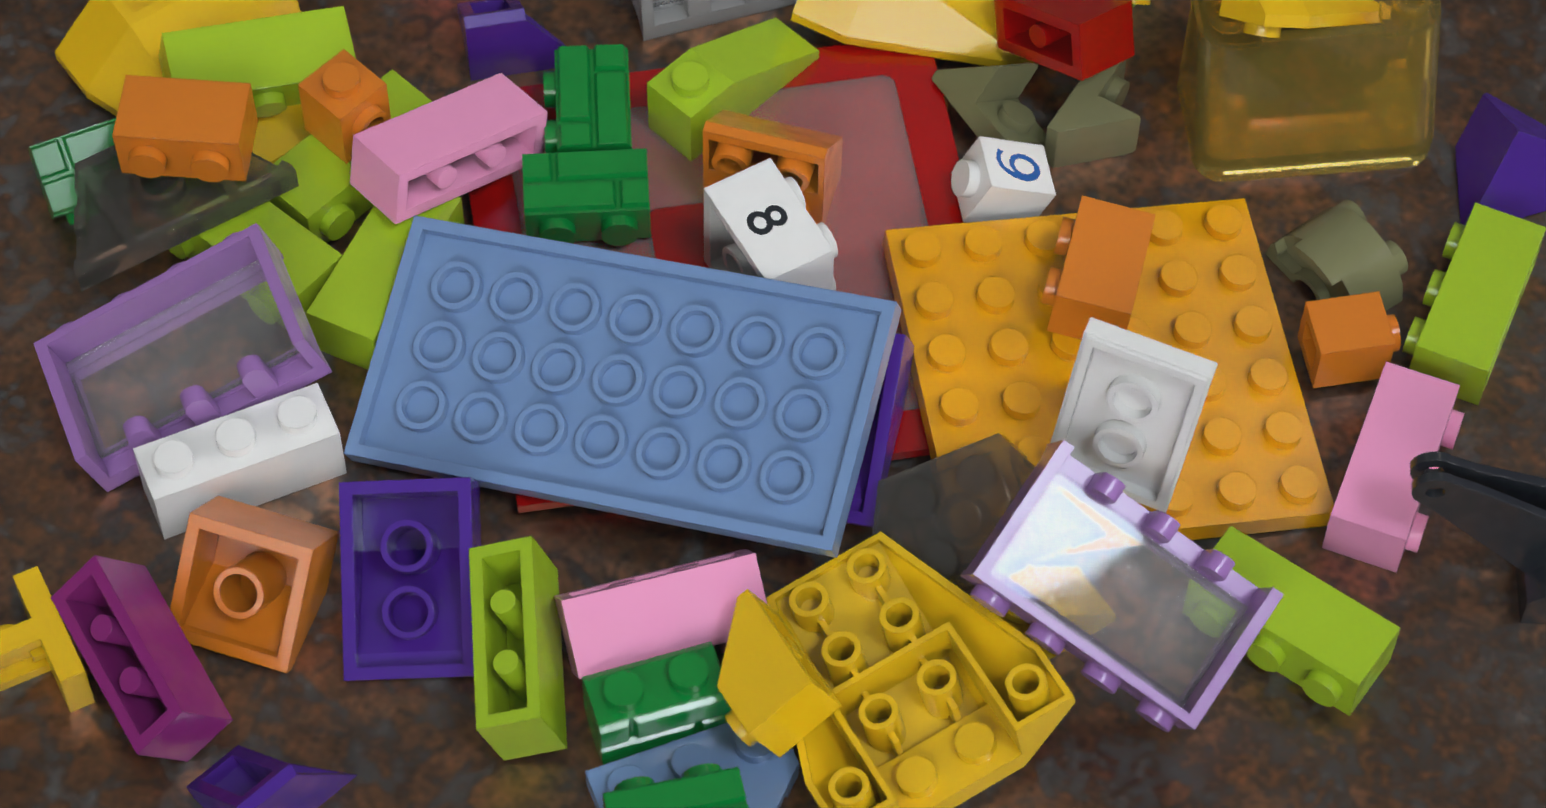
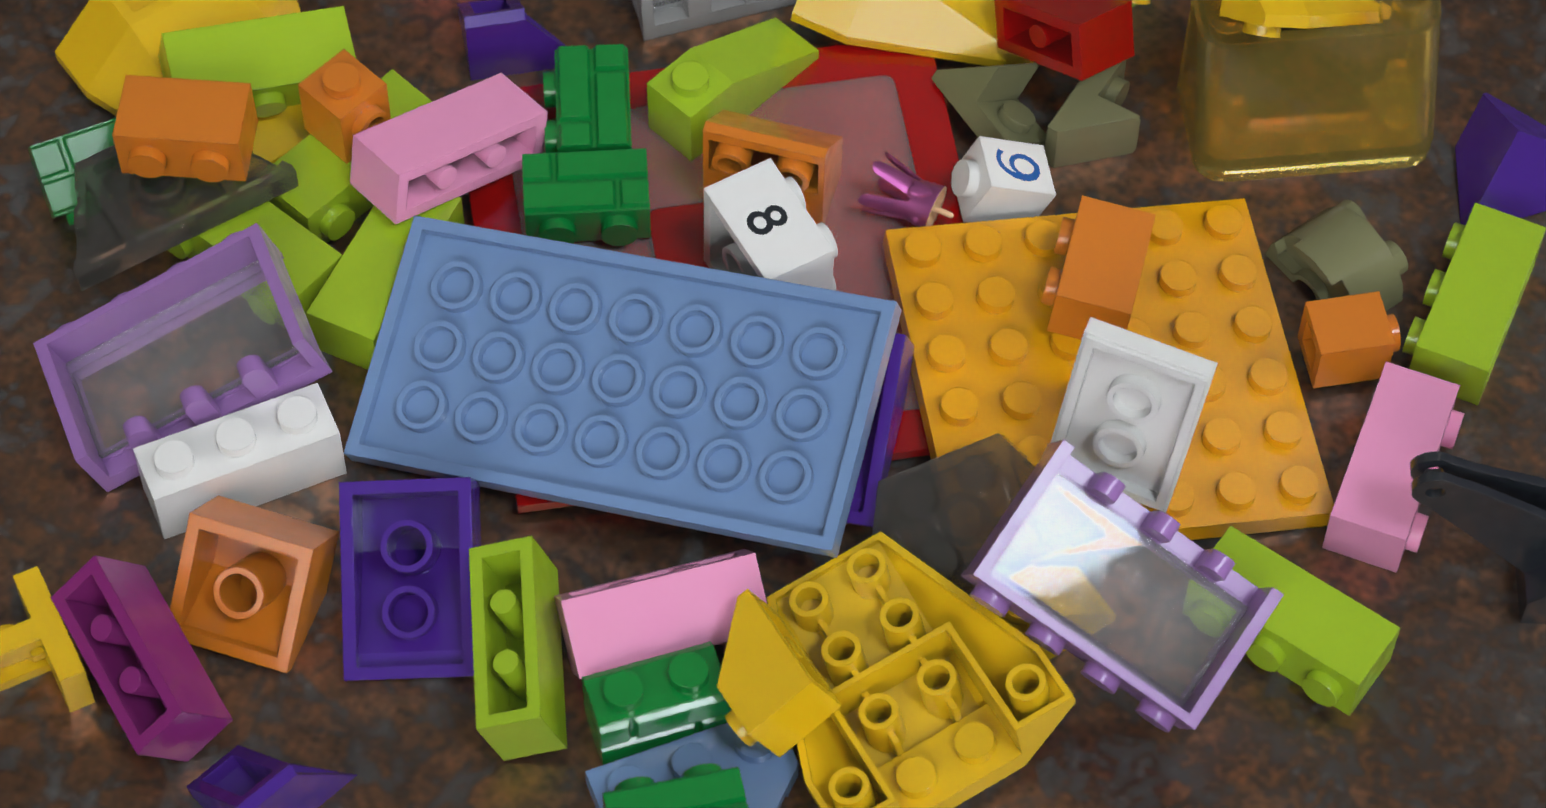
none -> flat silver piece [858,151,954,227]

